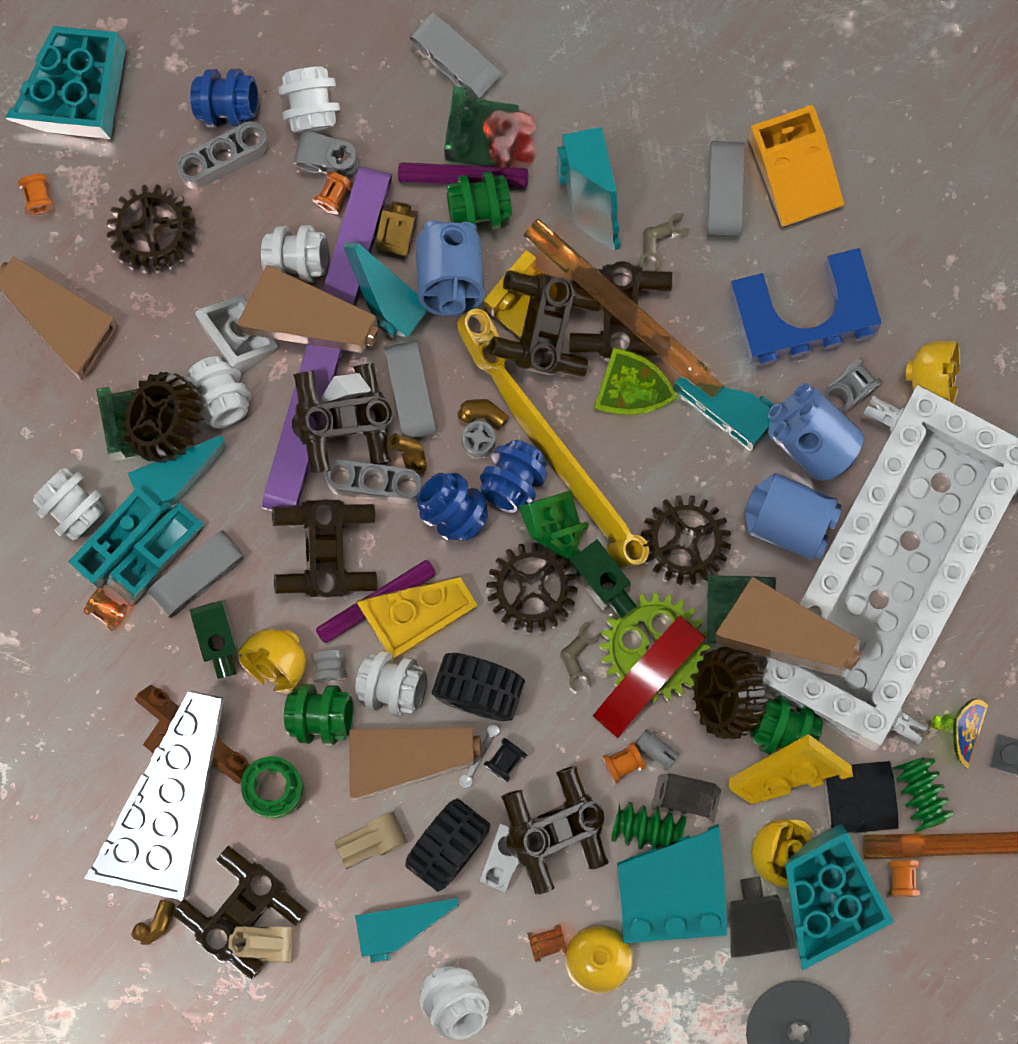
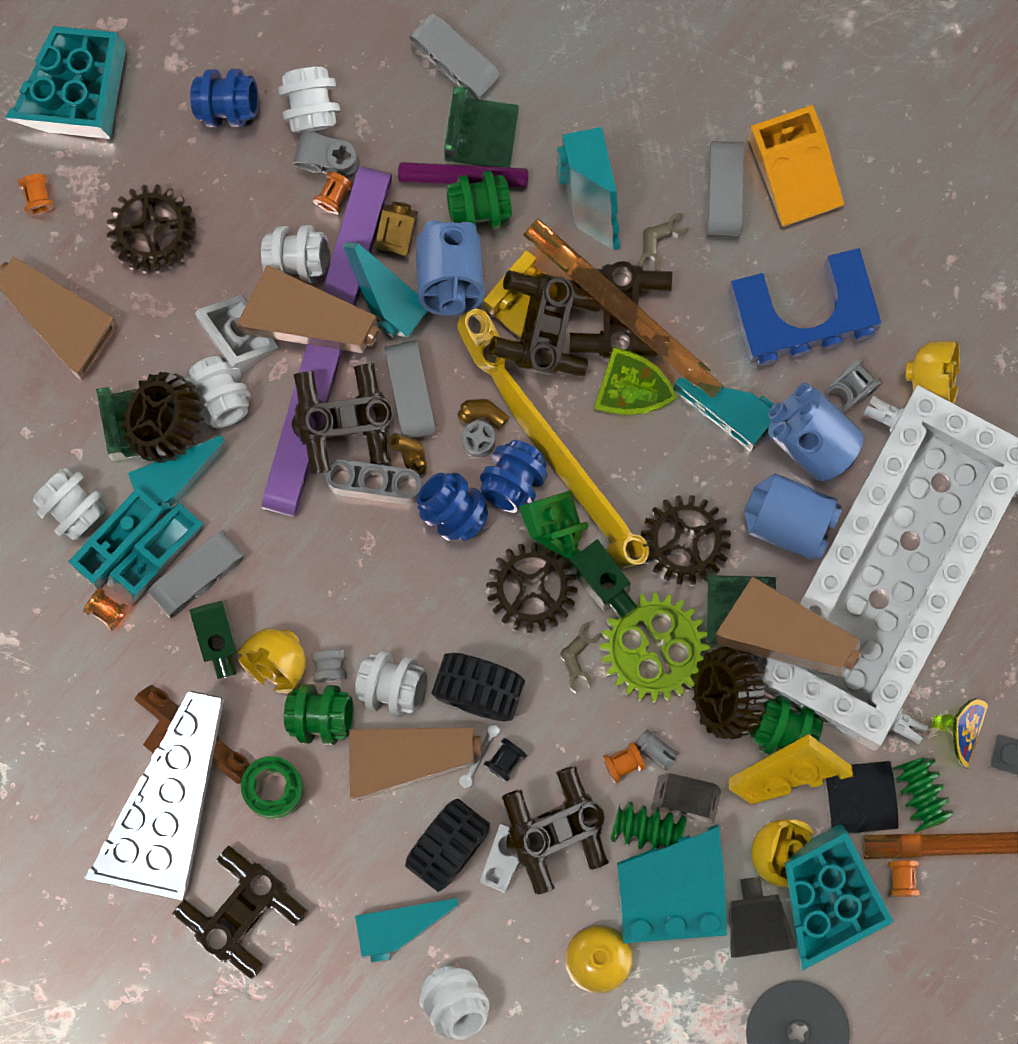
pearl gold arm [131,900,176,945] -> none
light grey beam [177,121,268,189] -> none
tan piece [229,926,293,963] -> none
dark brown piece [272,499,377,598] -> none
magenta axle [316,560,436,643] -> none
white slope [320,373,371,403] -> none
tan piece [334,812,408,869] -> none
yellow wing [356,576,478,659] -> none
clear red plate [483,110,536,170] -> none
clear orange bush [527,924,568,963] -> none
red slope [593,615,706,739] -> none

